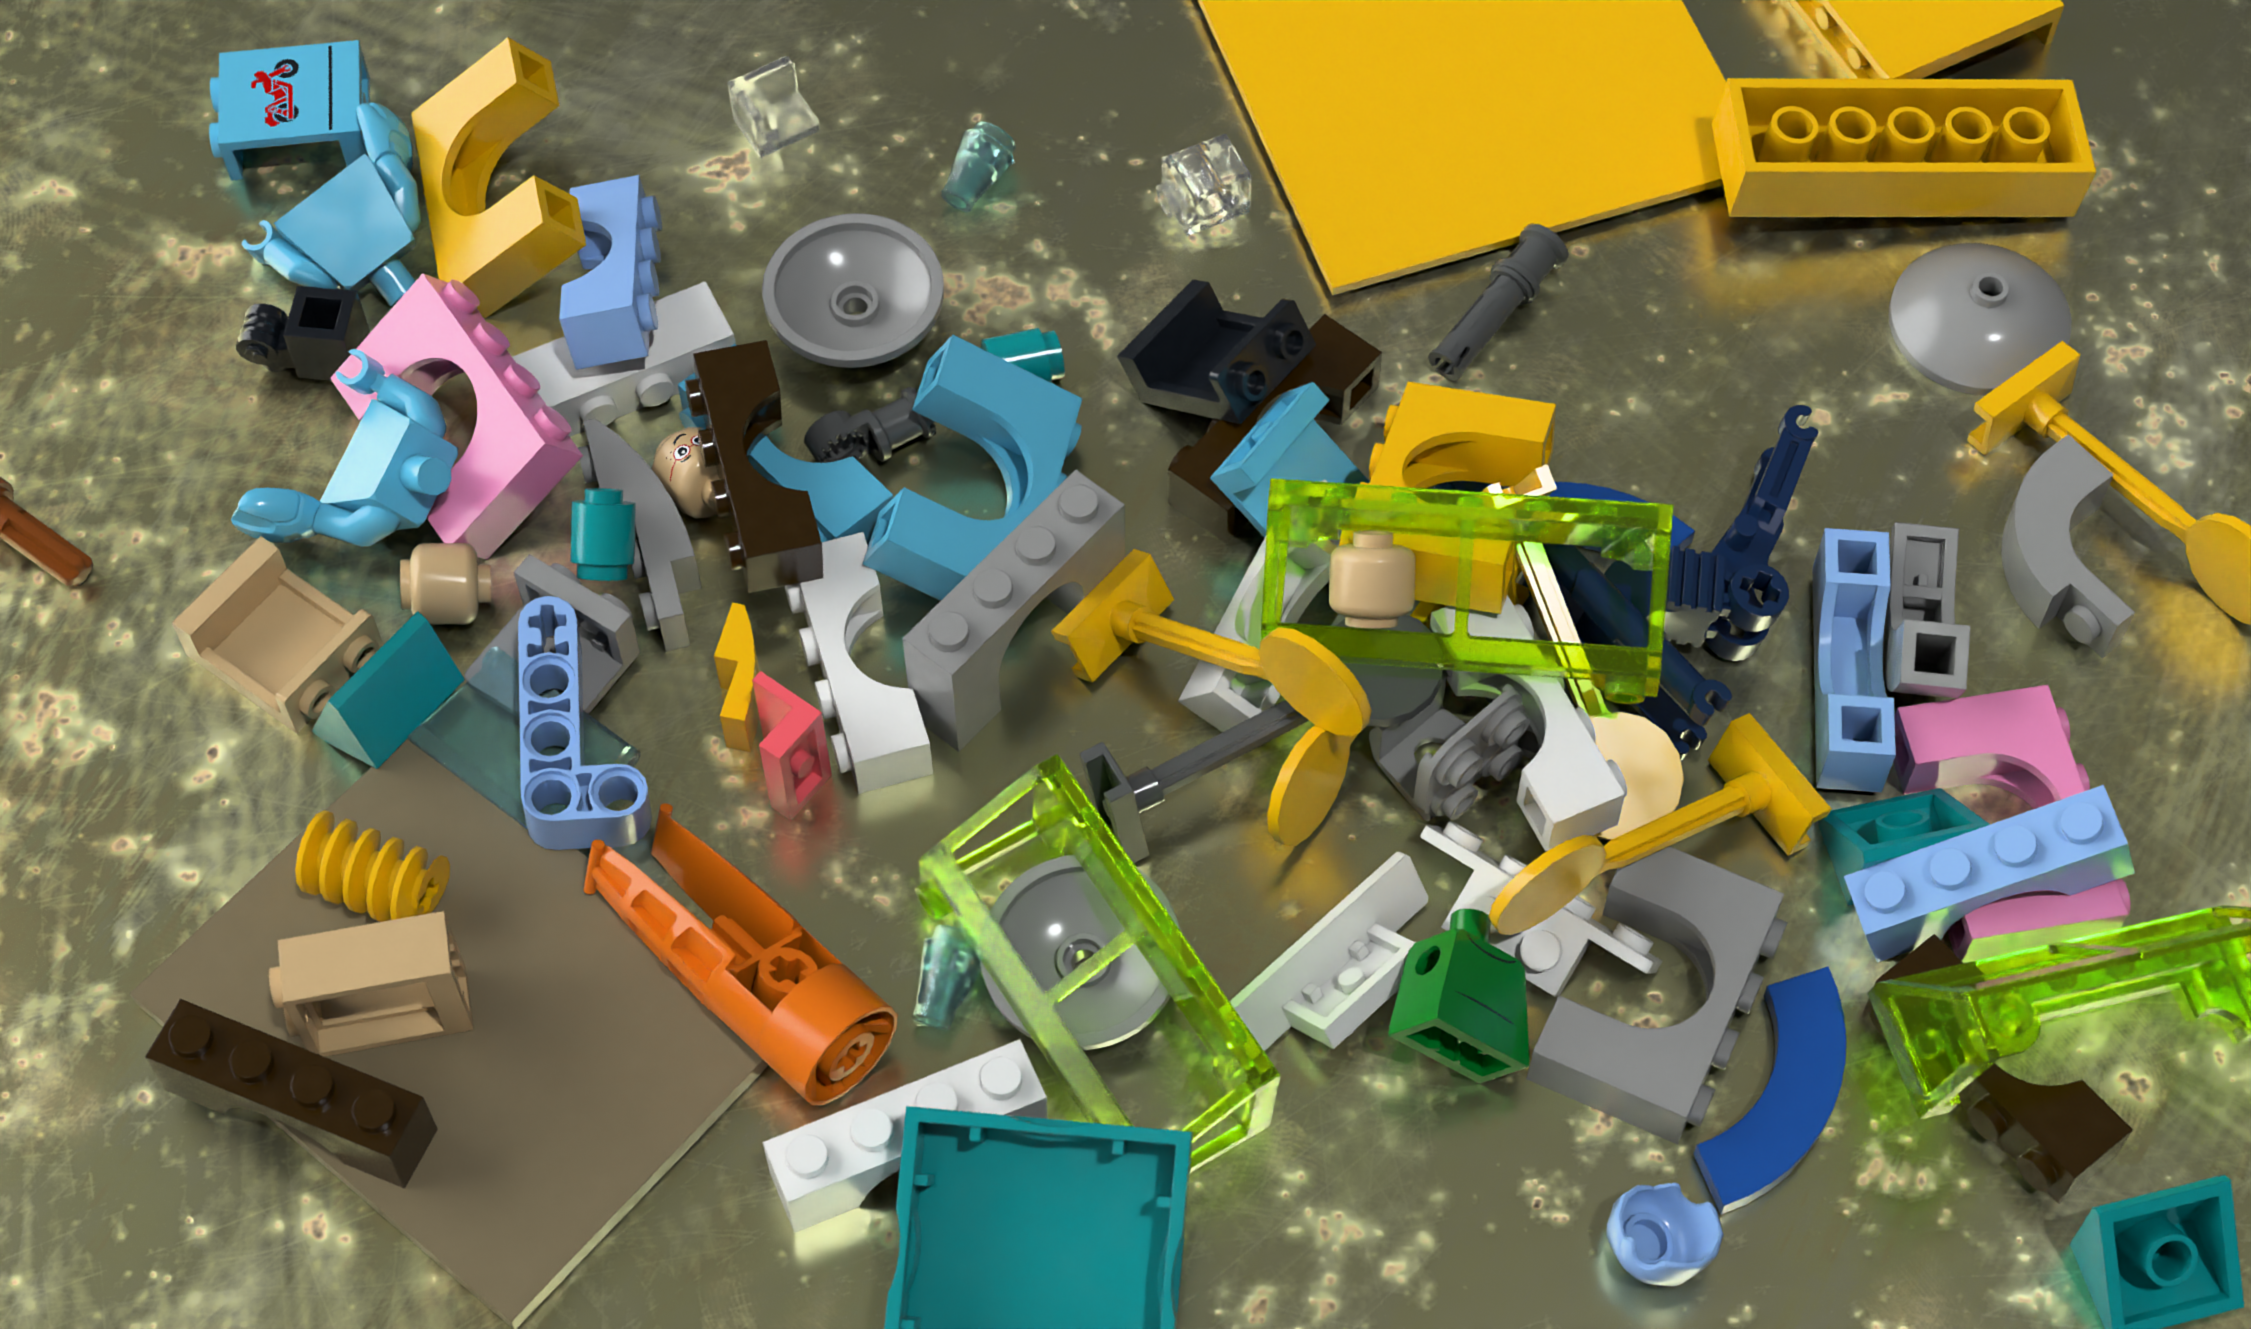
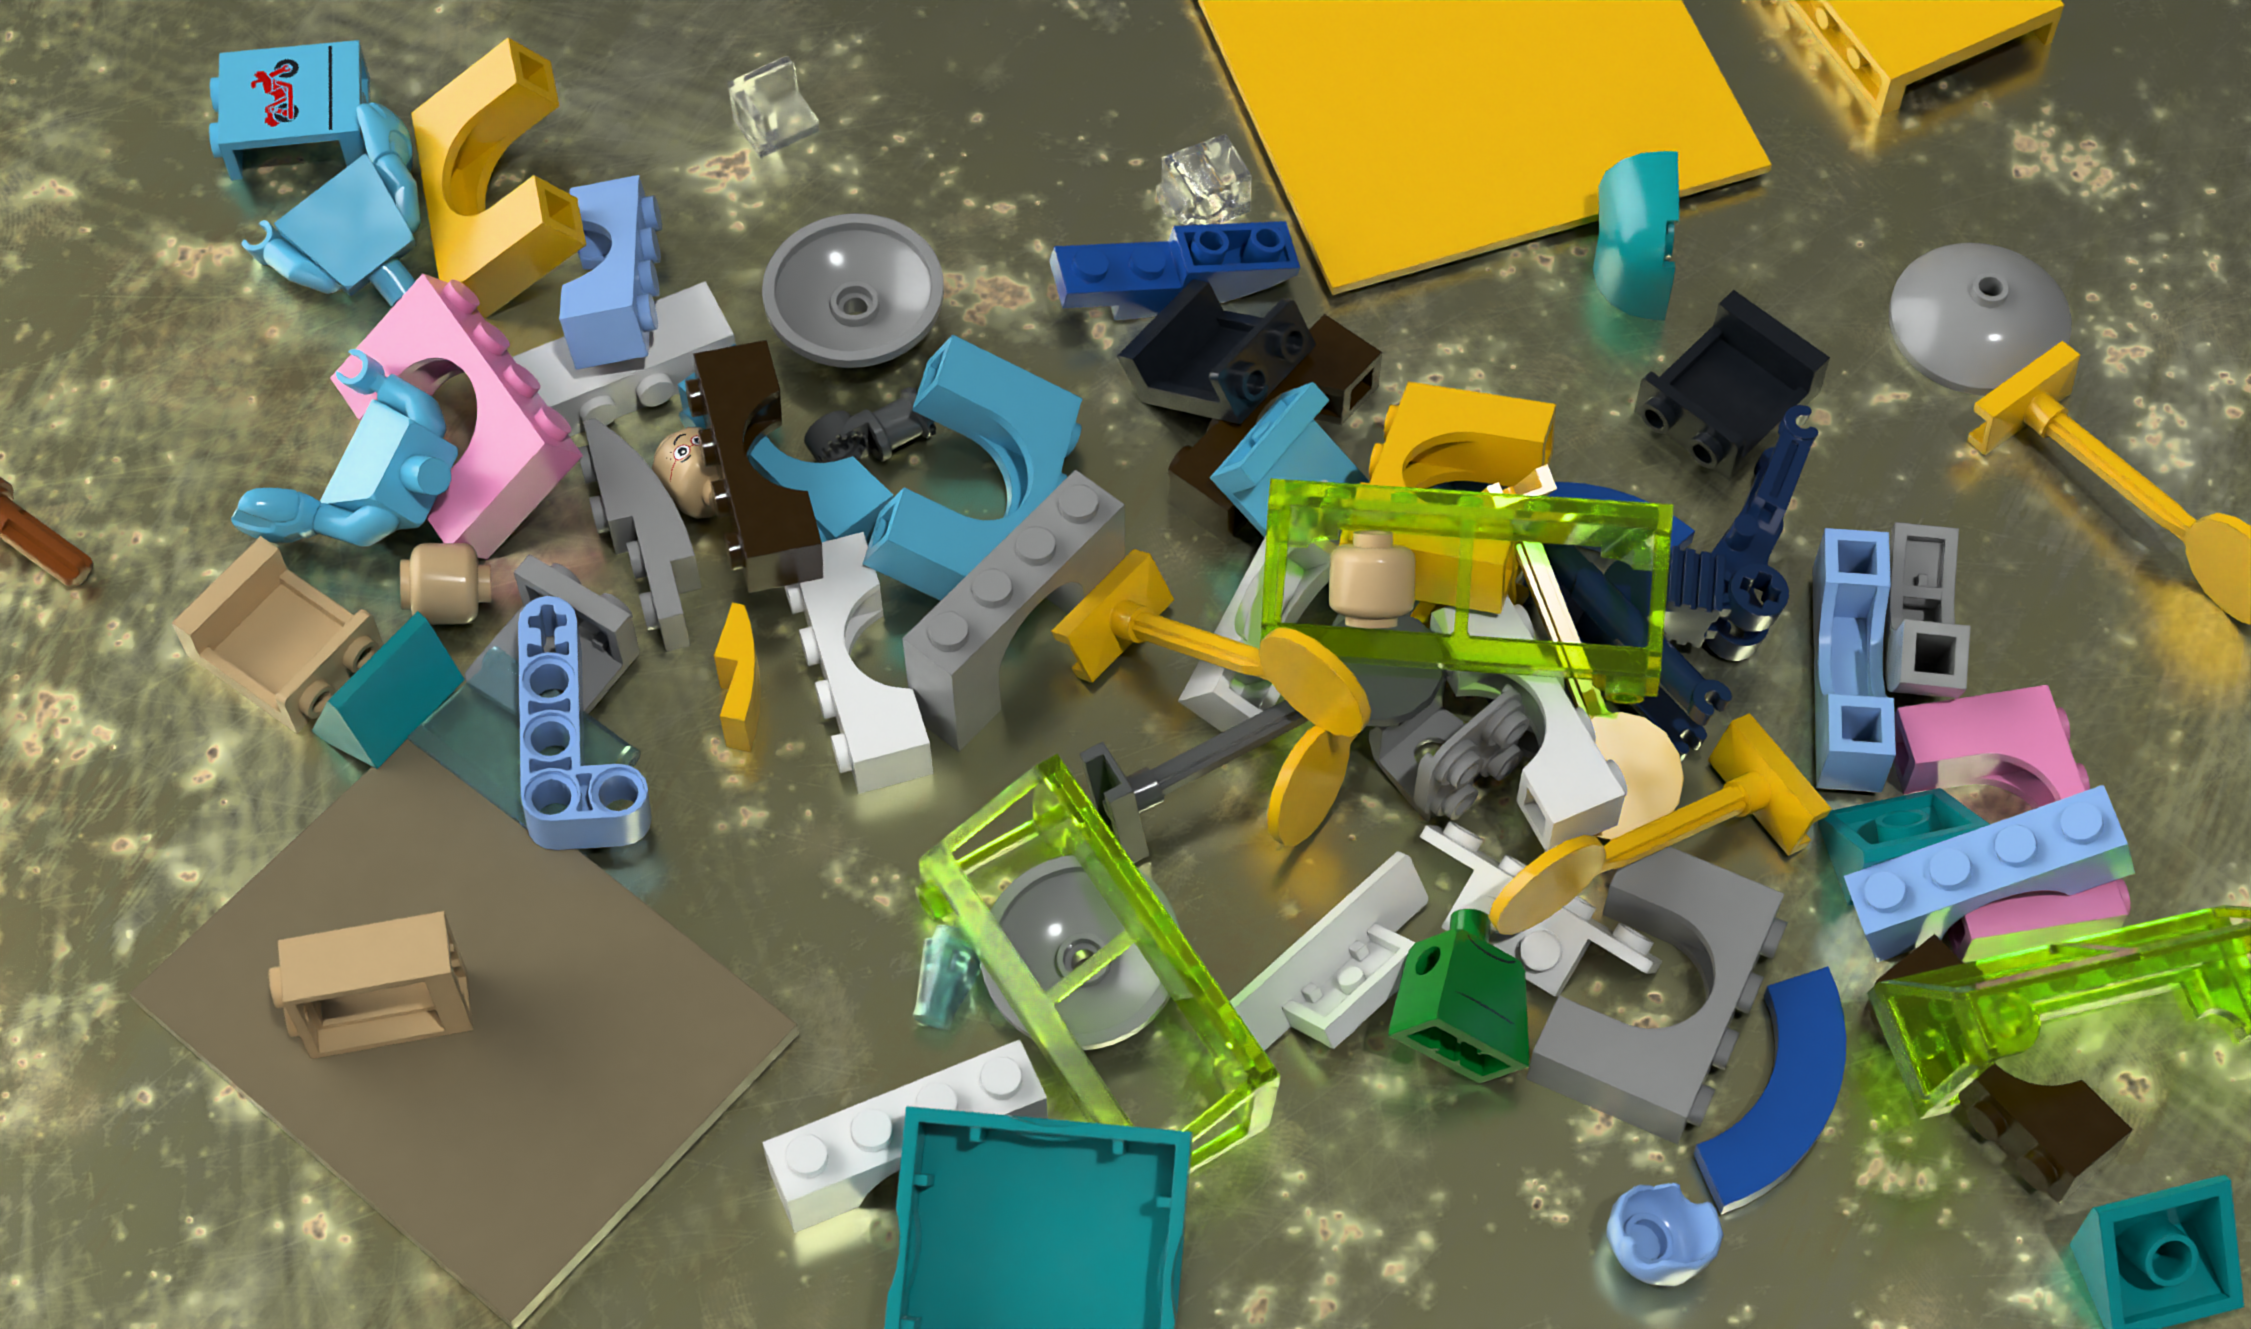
dark brown arch [145,999,438,1189] -> none
black brick [236,286,370,381] -> none
yellow piece [295,810,450,922] -> none
teal brick [570,488,636,581] -> none
orange piece [583,803,898,1106] -> none
coral panel [752,671,832,821] -> none
clear light blue cone [941,122,1016,212] -> none
teal brick [981,328,1065,383] -> none
dark grey pin [1428,224,1569,381] -> none
yellow brick [1712,78,2096,217] -> none
light grey arch [2001,434,2135,658] -> none
none -> blue slope [1049,221,1300,321]
none -> teal brick [1593,151,1679,321]
none -> black panel [1634,290,1830,481]

